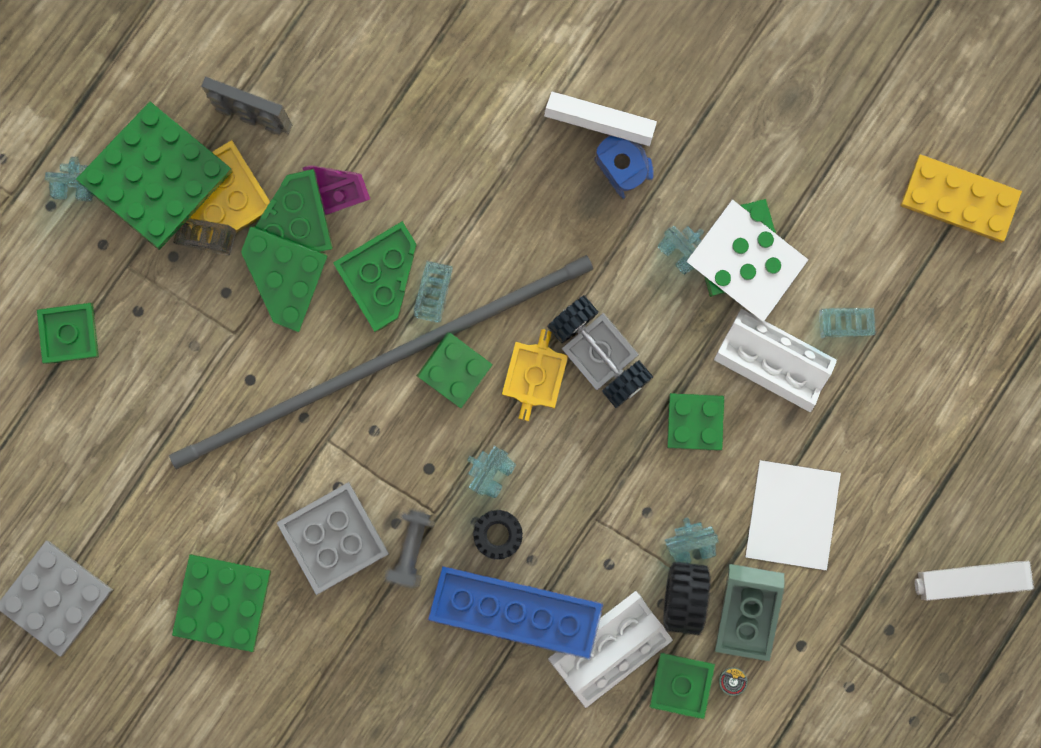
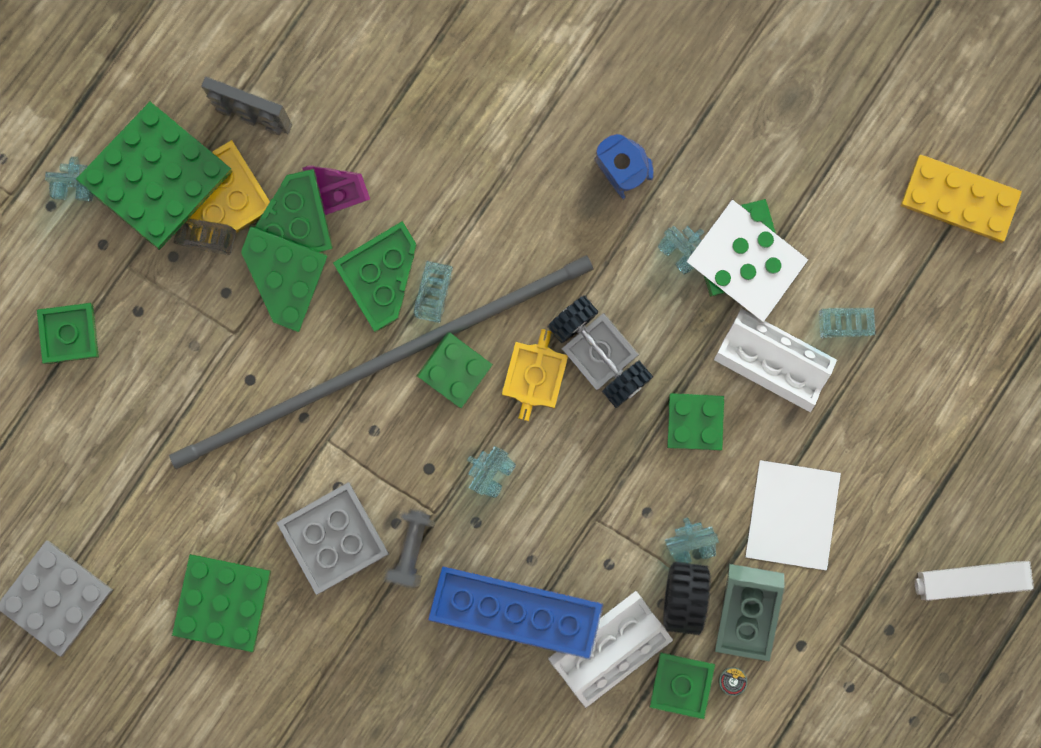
black tyre [473,510,523,560] -> none
white slope [544,92,657,146] -> none

